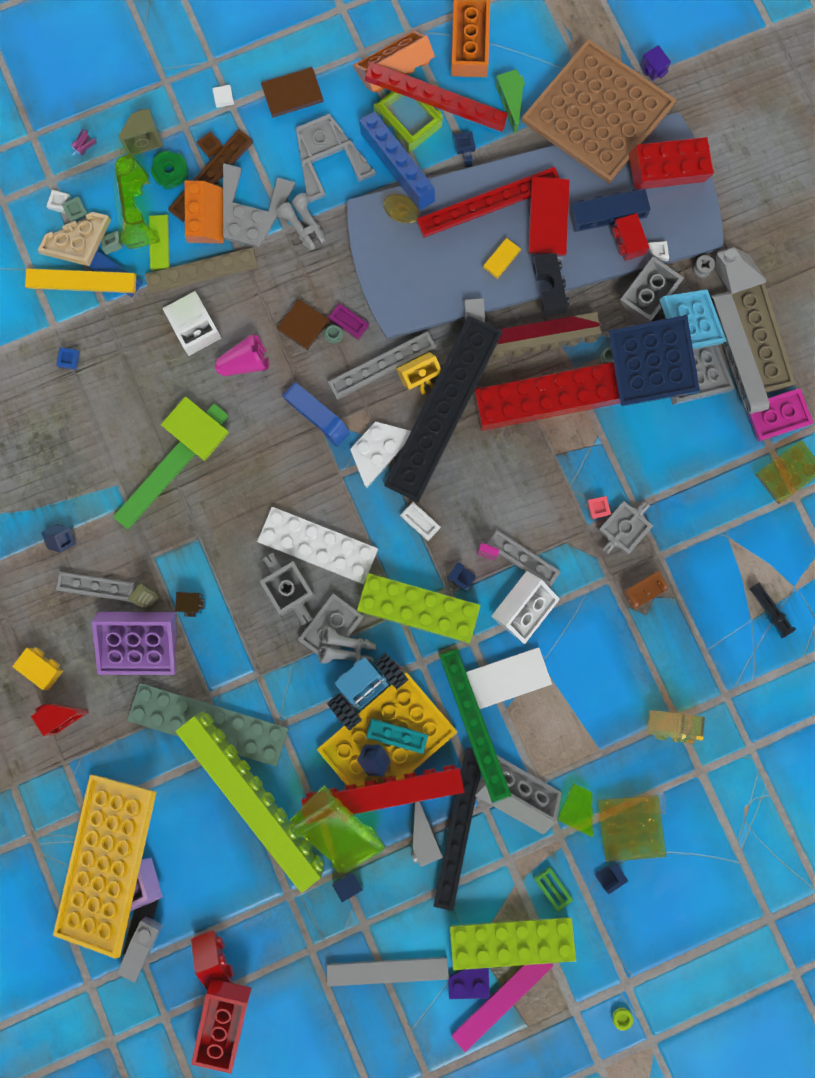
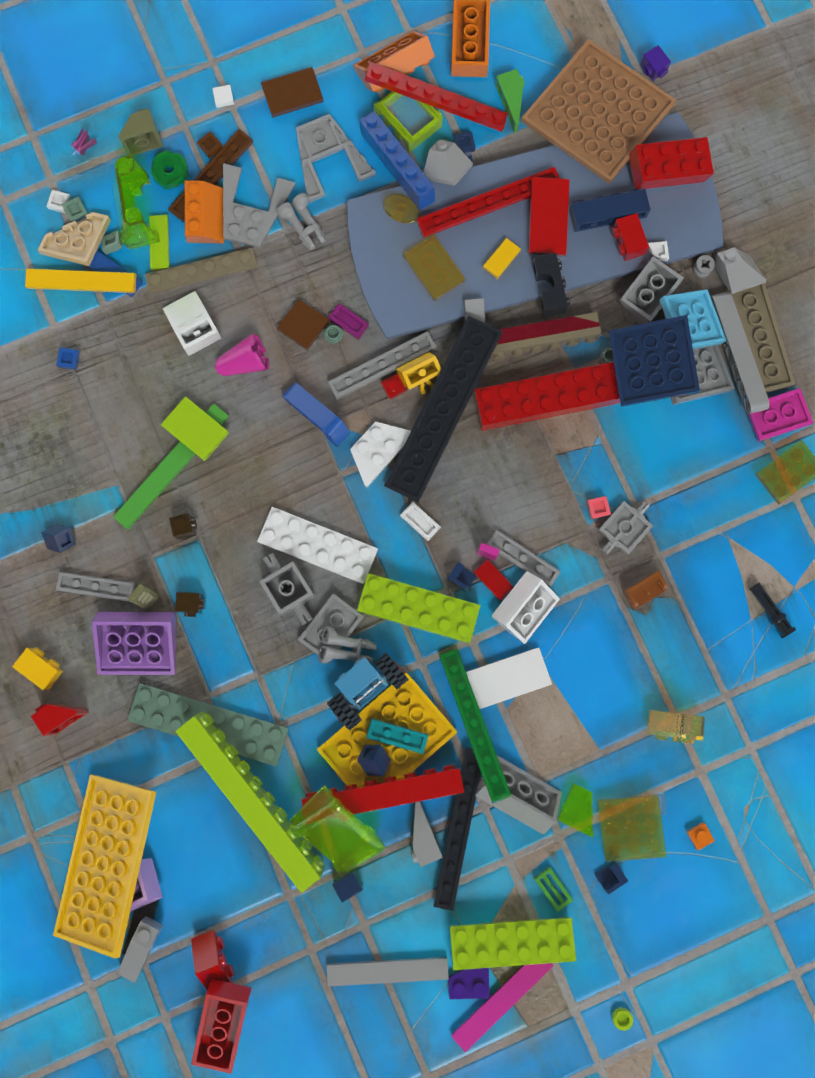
none -> dark brown brick [169,513,197,540]
none -> red plate [381,374,406,400]
none -> clear yellow tile [403,235,466,301]
none -> light grey slope [423,140,473,186]
none -> red tile [474,559,514,601]
none -> orange plate [686,822,715,851]

